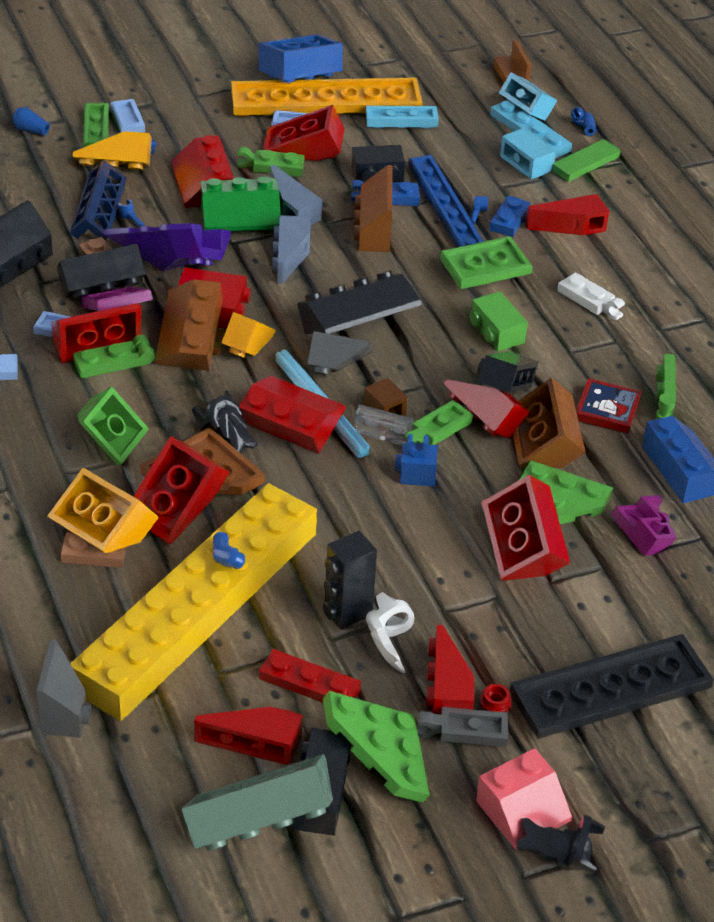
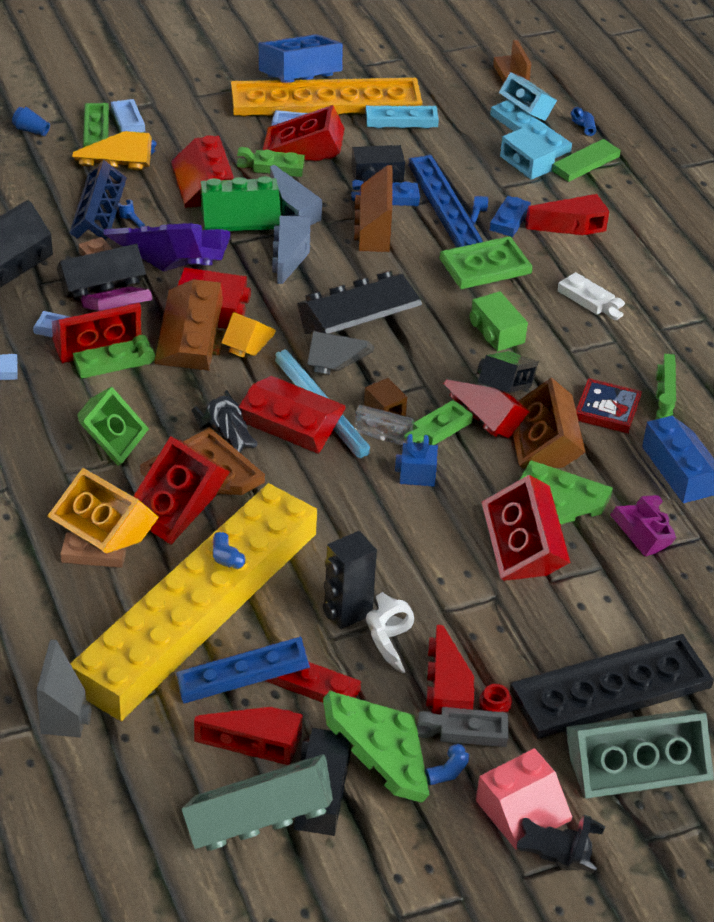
none -> blue tile [176,637,310,704]
none -> blue arm [425,744,469,785]
none -> sand green slope [566,709,714,799]

